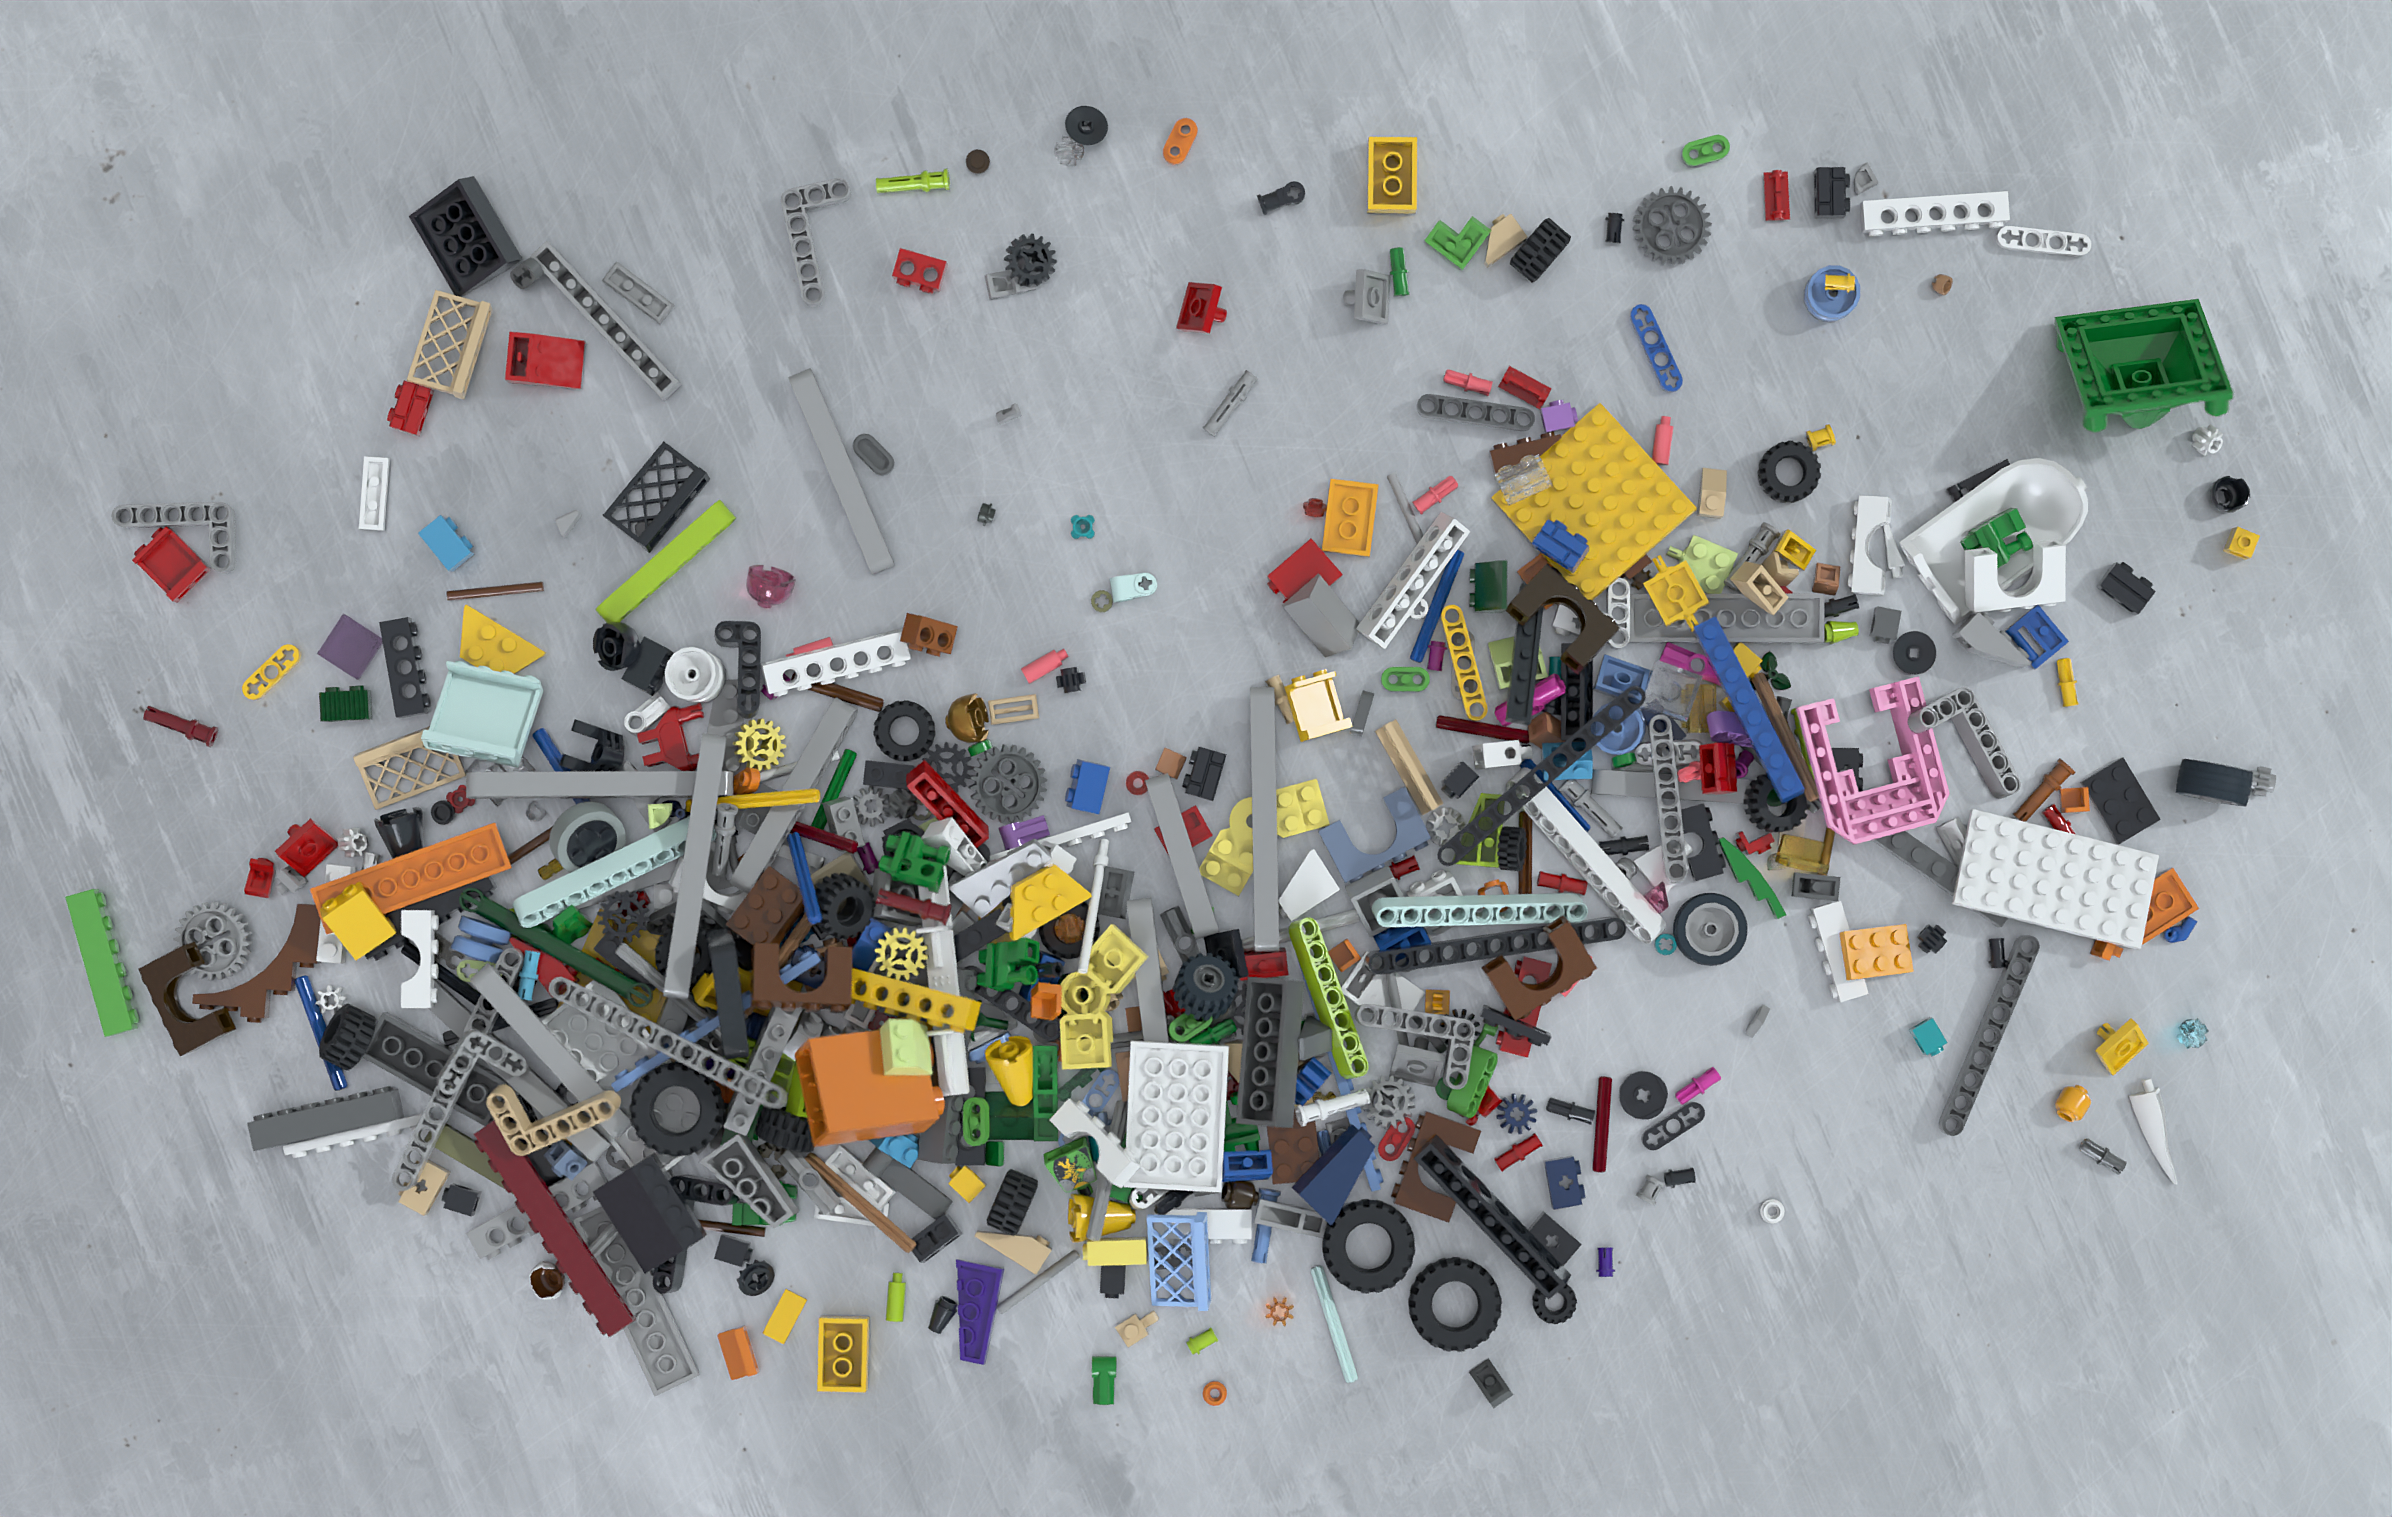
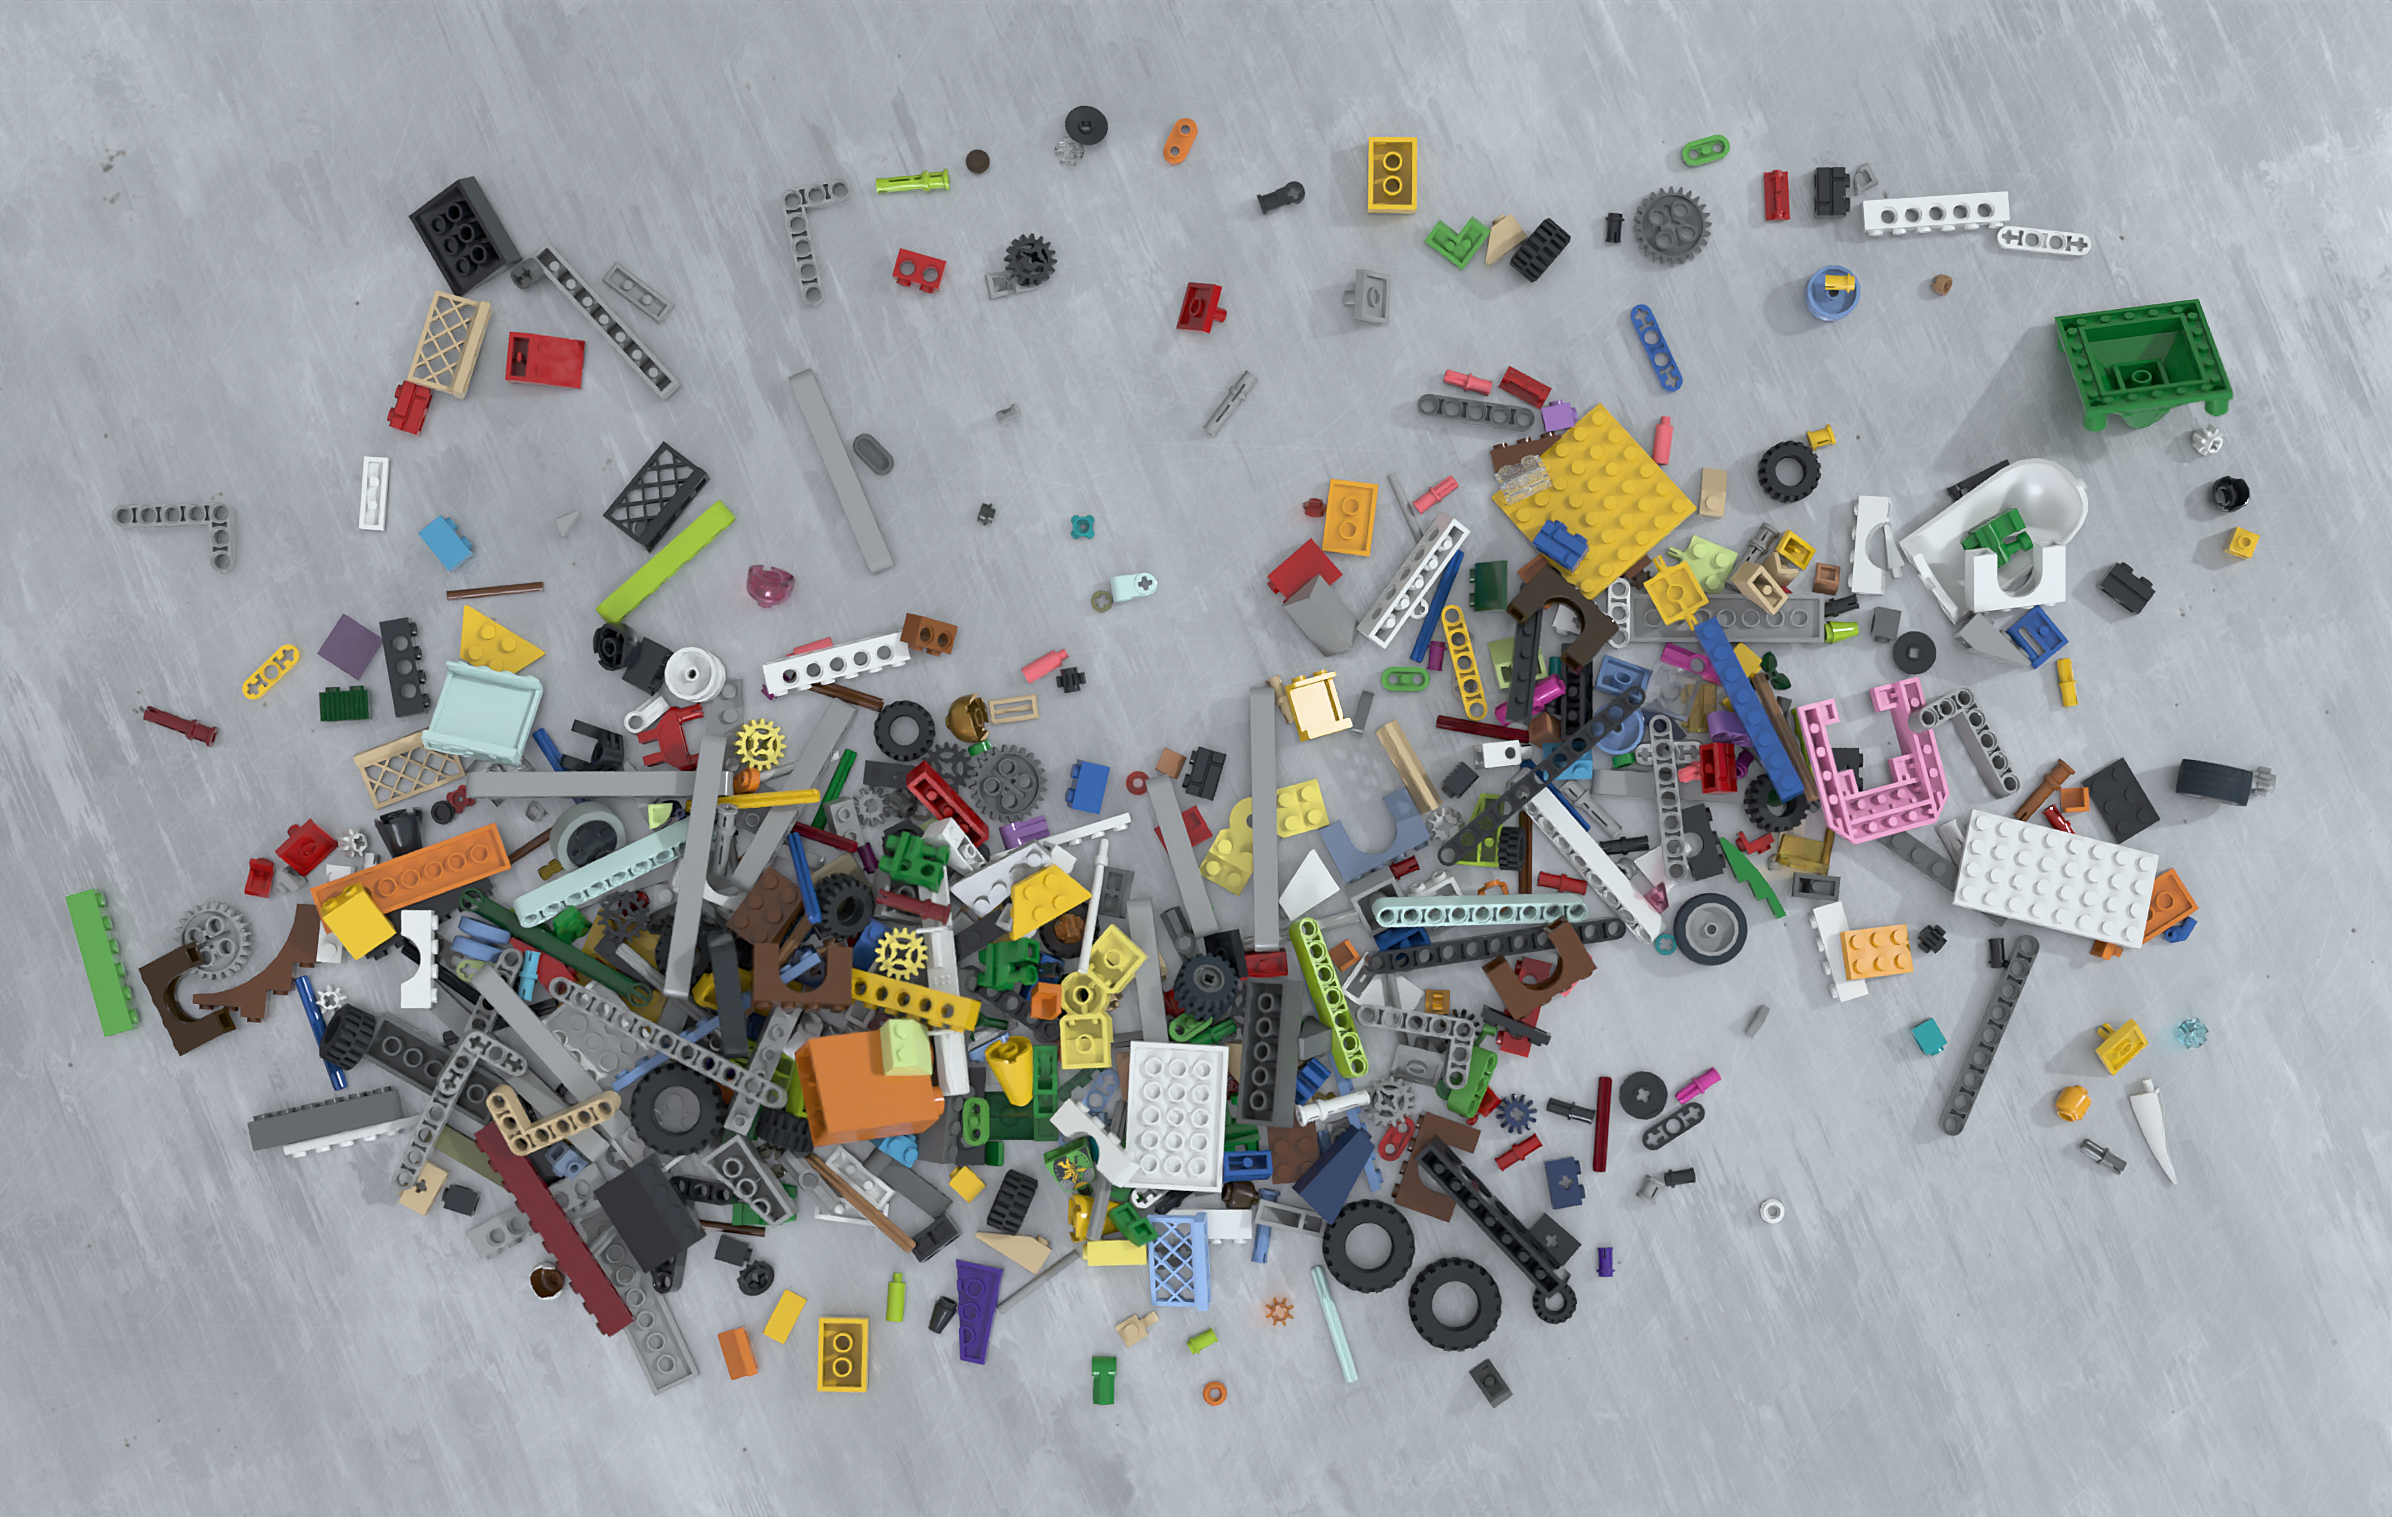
red panel [132,526,211,603] -> none
black beam [714,621,761,719] -> none
black brick [1100,1265,1126,1298] -> none
nougat slope [1125,1006,1142,1032] -> none
green axle [1390,247,1409,296] -> none
none -> green slope [1107,1202,1159,1247]

